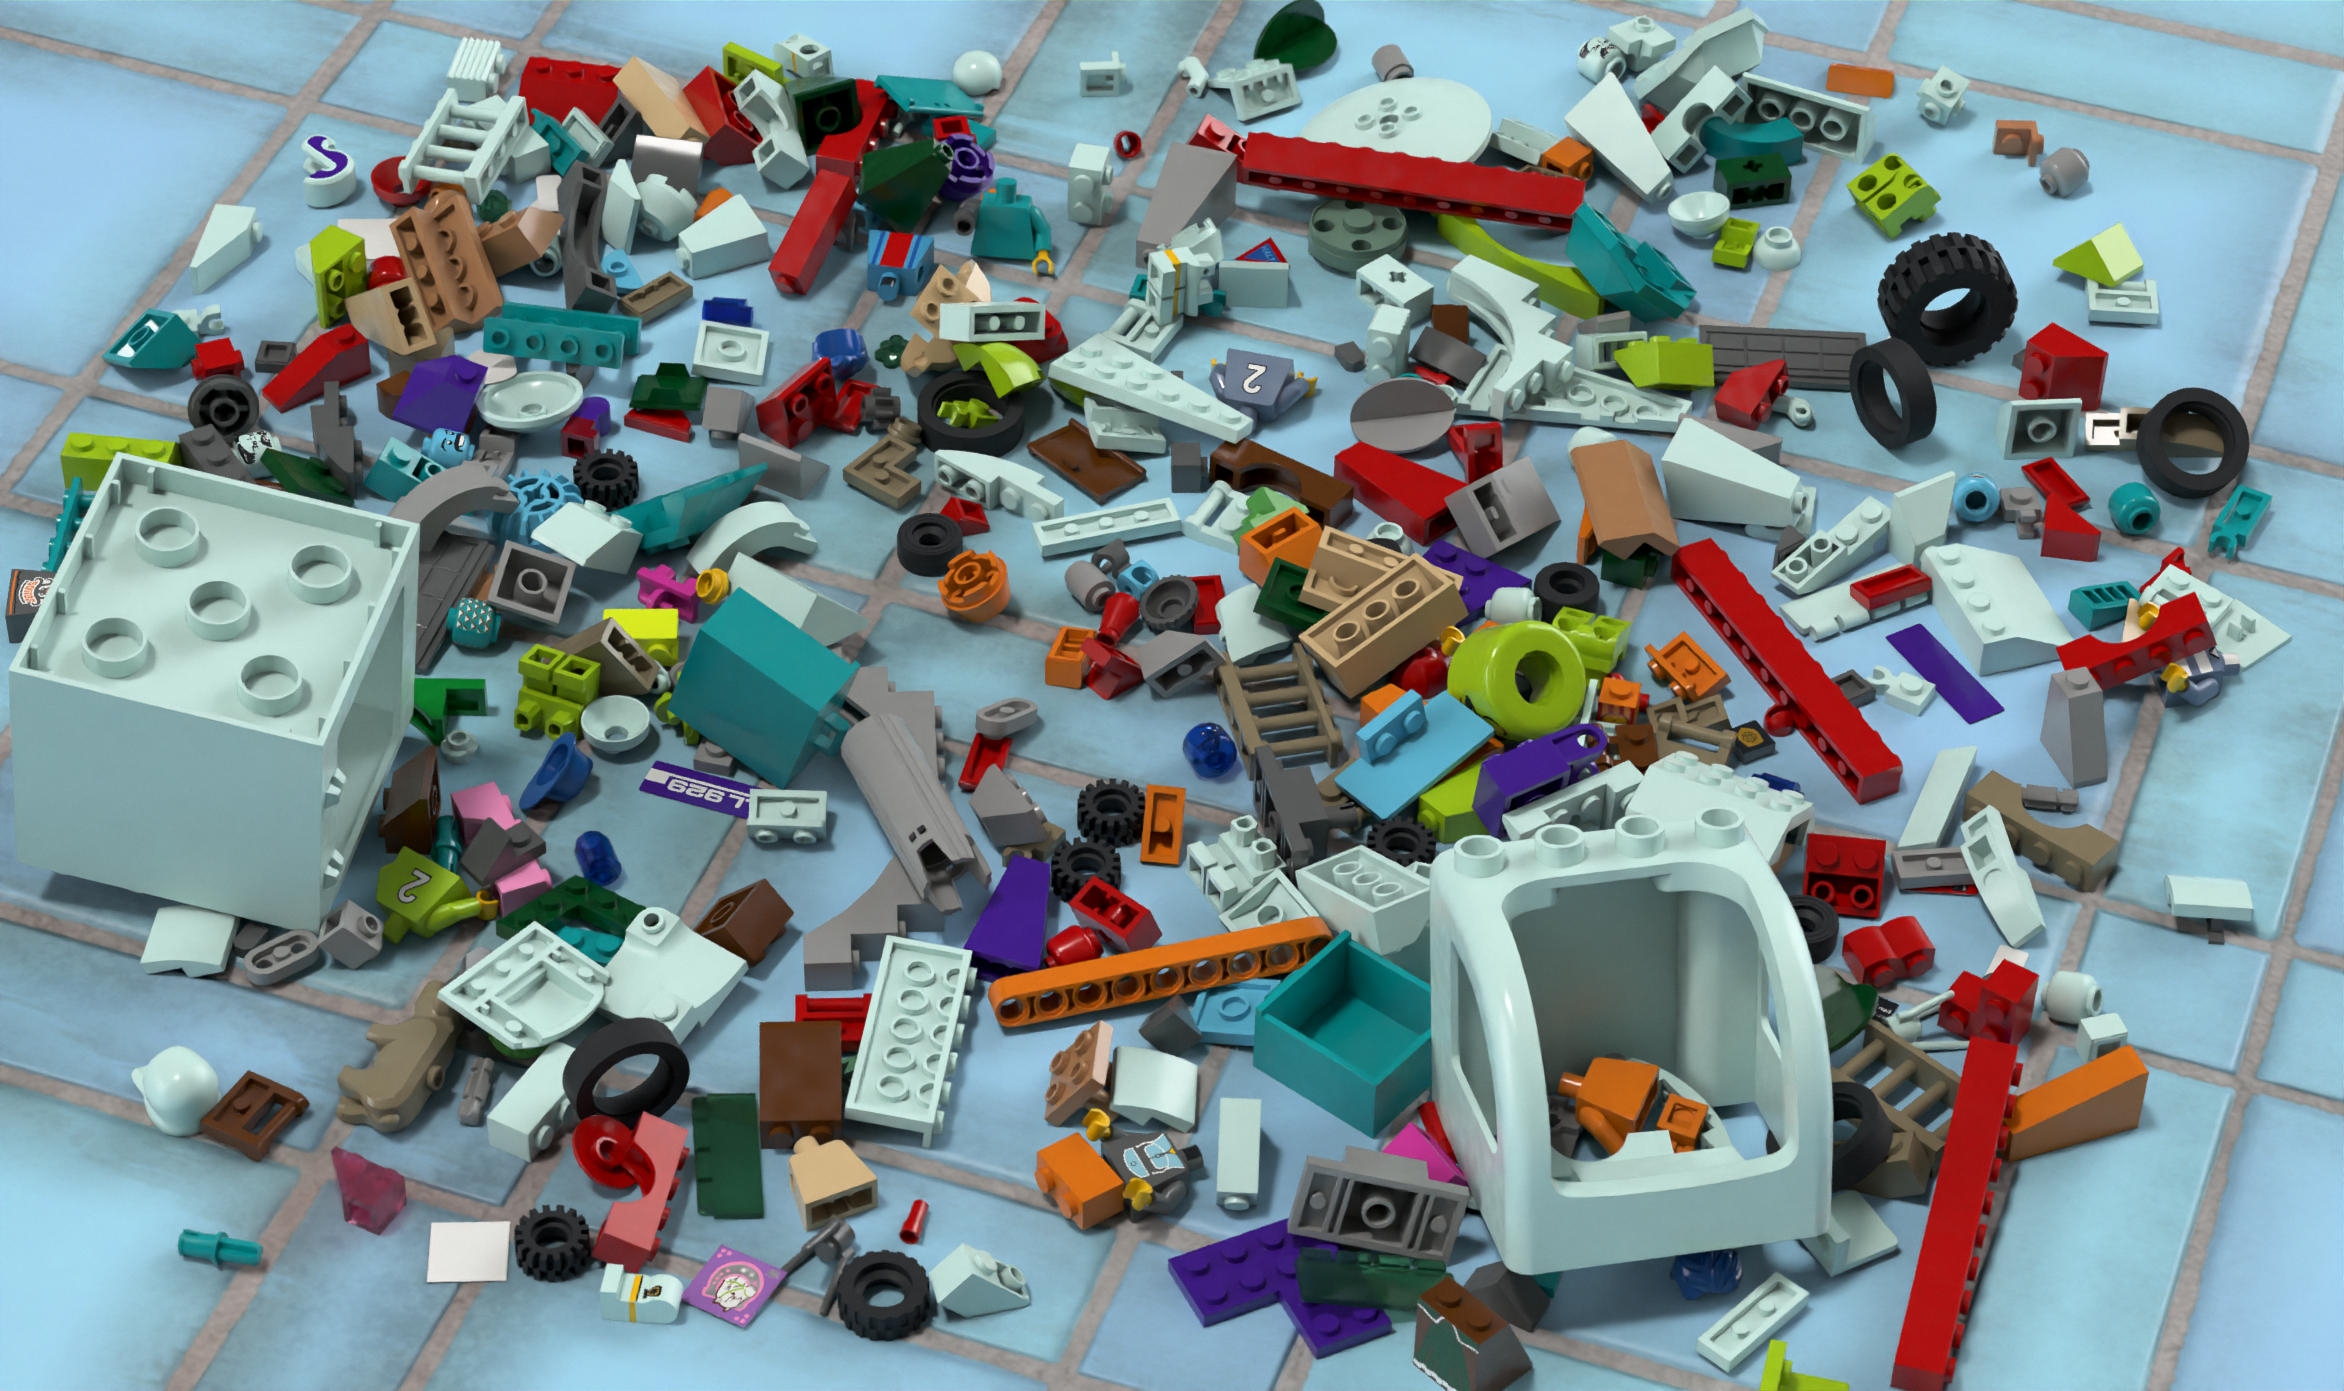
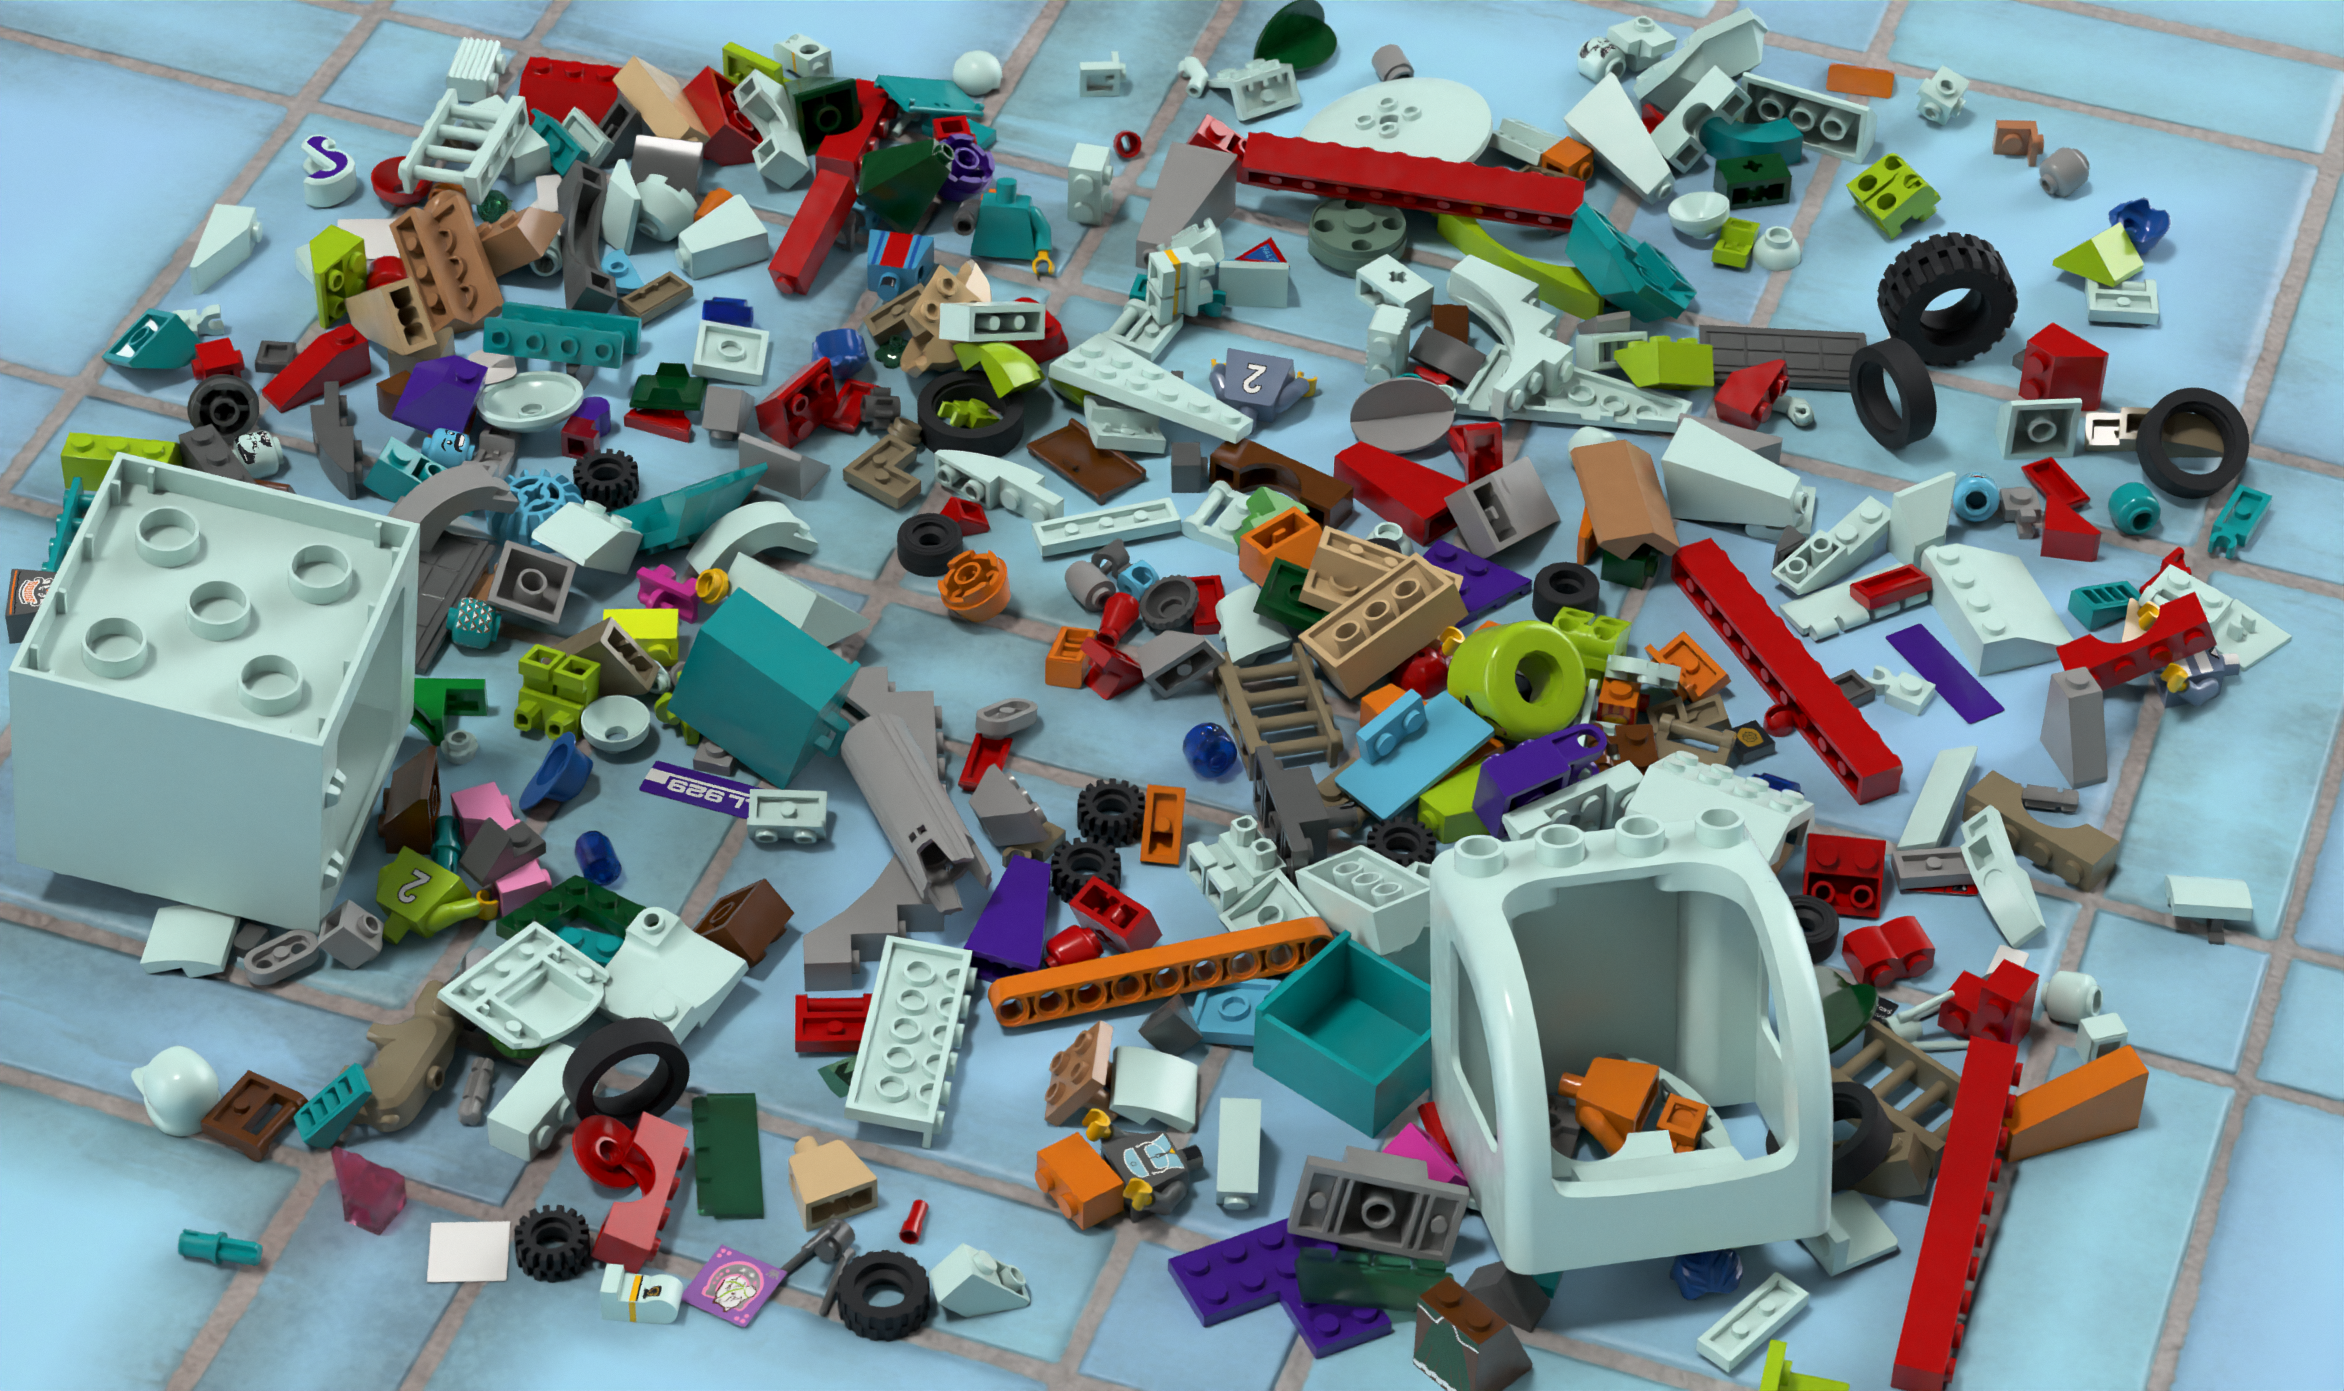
dark green plate [260,448,355,507] -> none
reddish brown slope [759,1021,842,1149] -> none
dark grey piece [1334,341,1365,372] -> none
light aqua head [1485,587,1542,625] -> none
none -> teal slope [294,1063,372,1149]
none -> dark tan plate [862,282,934,347]
none -> light aqua plate [1605,655,1682,690]
none -> blue hair [2108,197,2171,254]

